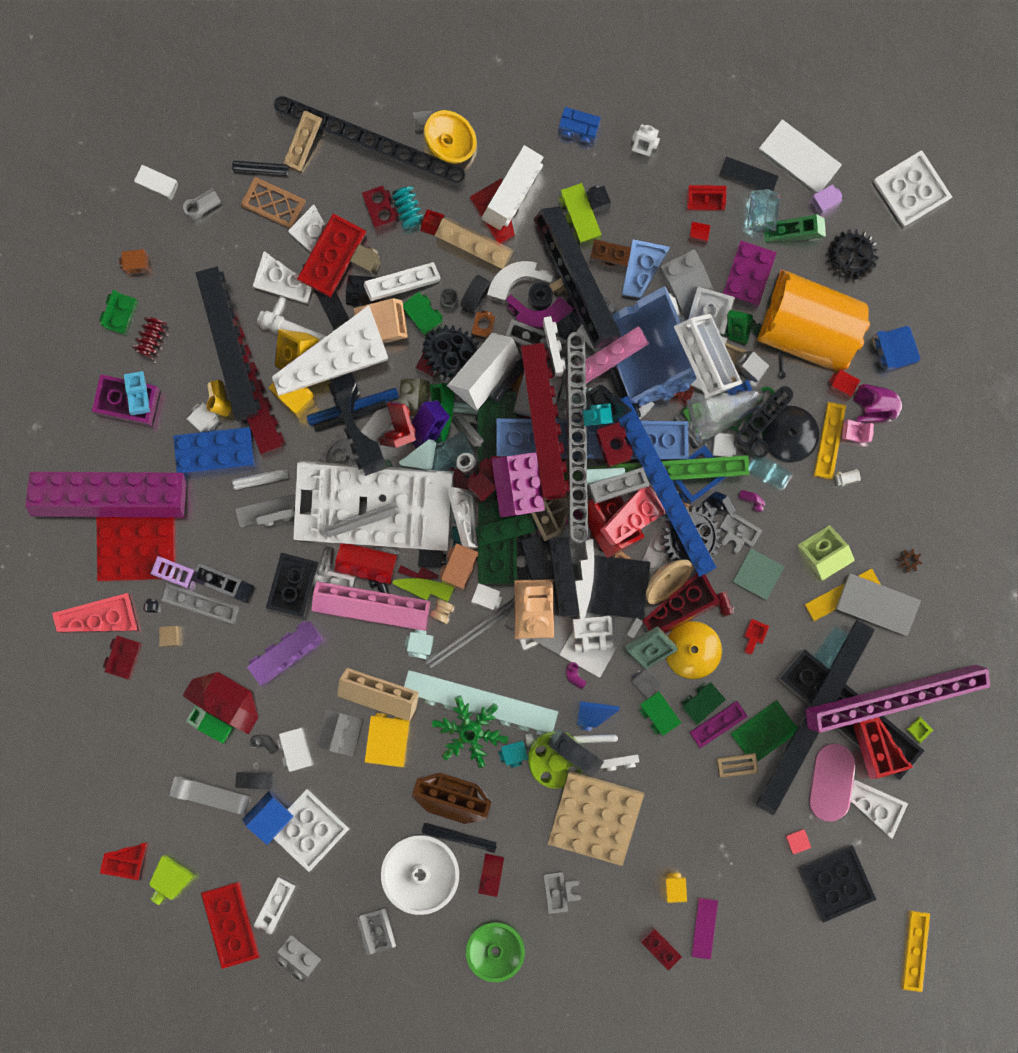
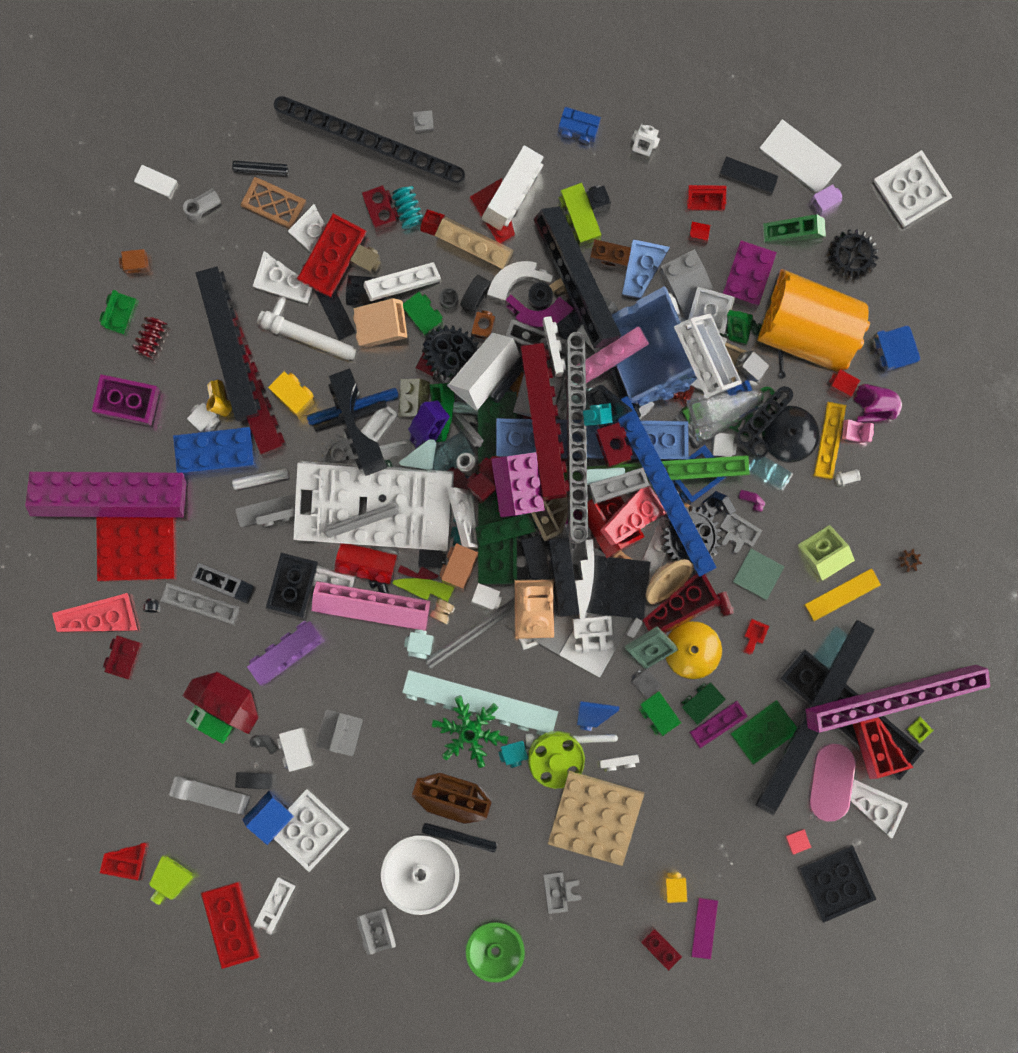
medium azure slope [124,371,150,415] -> none
lavender slope [151,556,194,588] -> none
tan slope [159,626,179,646] -> none
white wing [272,306,388,396] -> none
light grey bracket [273,935,321,982] -> none
yellow slope [274,329,319,369] -> none
tan tile [283,111,322,171] -> none
light grey axle [317,546,334,577] -> none
tan brick [337,668,419,721] -> none
yellow brick [365,713,410,767] -> none
red bracket [378,402,416,448] -> none
yellow dish [424,110,477,164] -> none
dark red slope [478,853,504,897] -> none
black slope [547,728,604,777] -> none
magenta arm [566,662,587,690] -> none
tan tile [717,753,759,778] -> none
clear light blue brick [746,189,781,233] -> none
light grey tile [835,573,921,636] -> none
yellow tile [902,911,930,992] -> none

